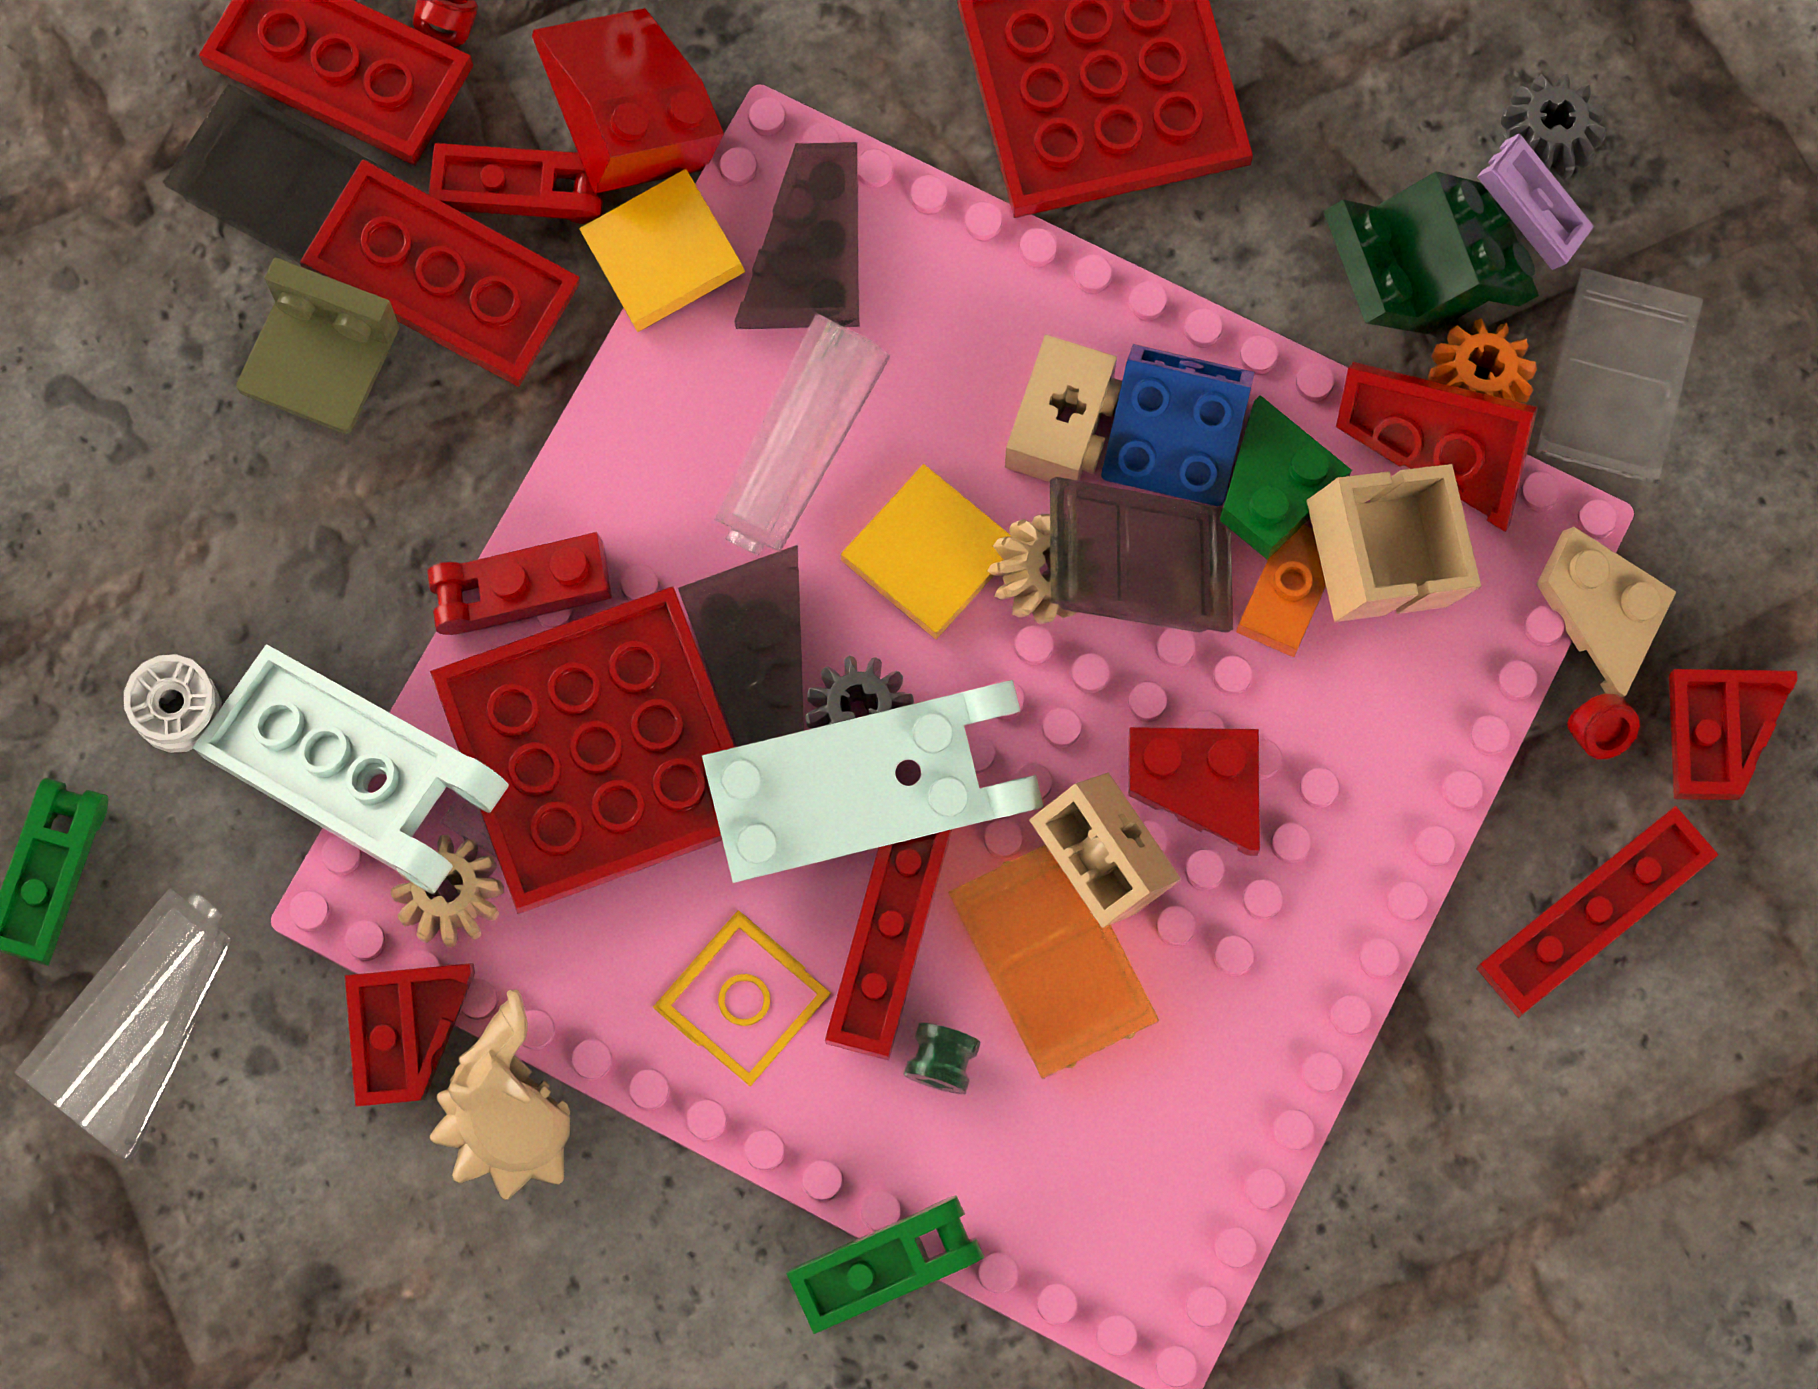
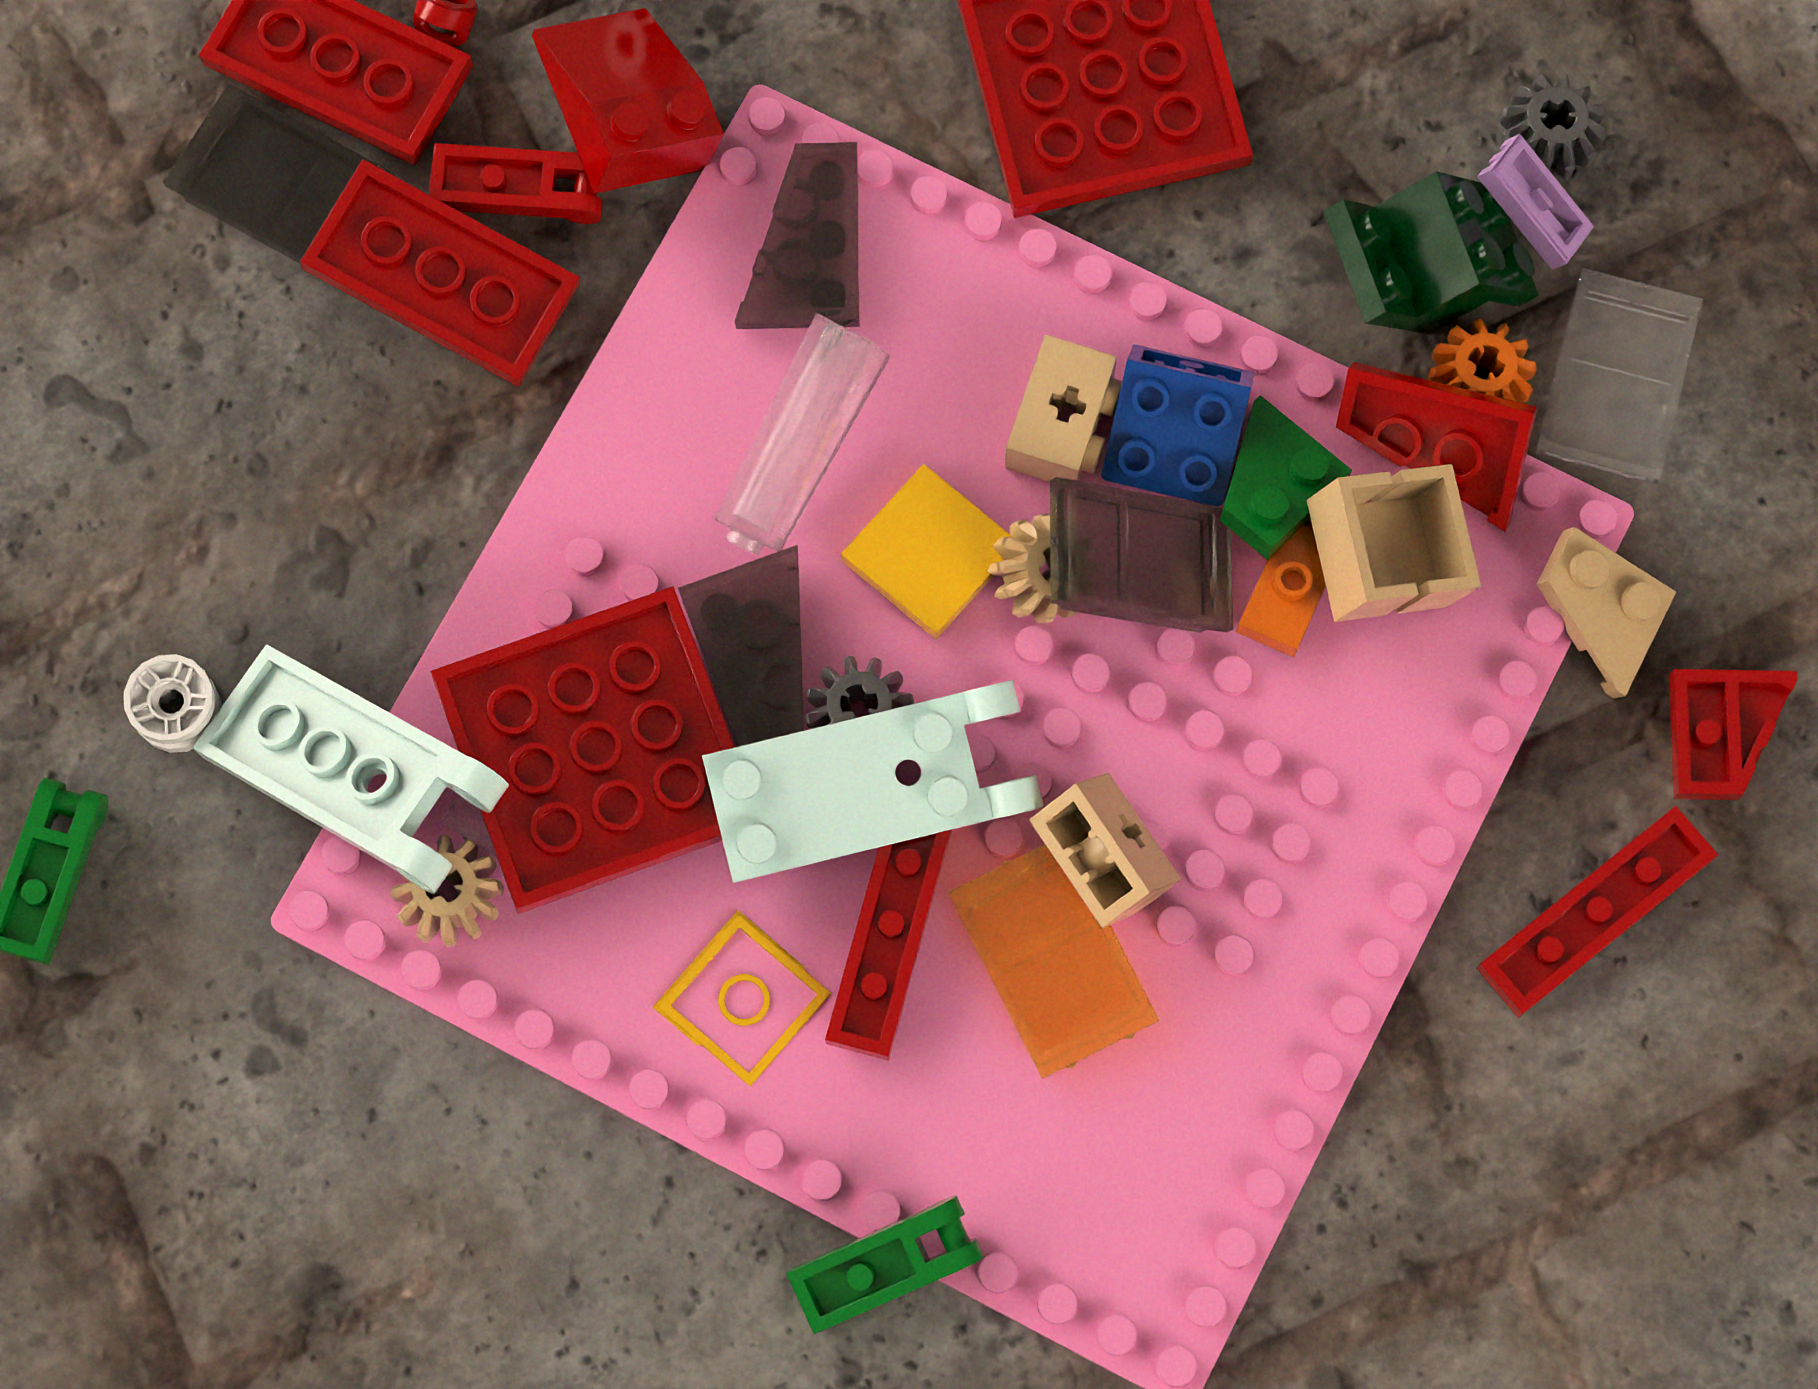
clear slope [14,888,232,1162] -> none
olive bracket [236,257,400,434] -> none
red wing [345,963,475,1107] -> none
red plate [427,532,612,635] -> none
tan head [430,989,570,1200] -> none
yellow tile [579,169,745,332] -> none
clear green wheel [904,1023,981,1094] -> none
red wing [1128,727,1260,856] -> none
red tile [1567,694,1640,759] -> none

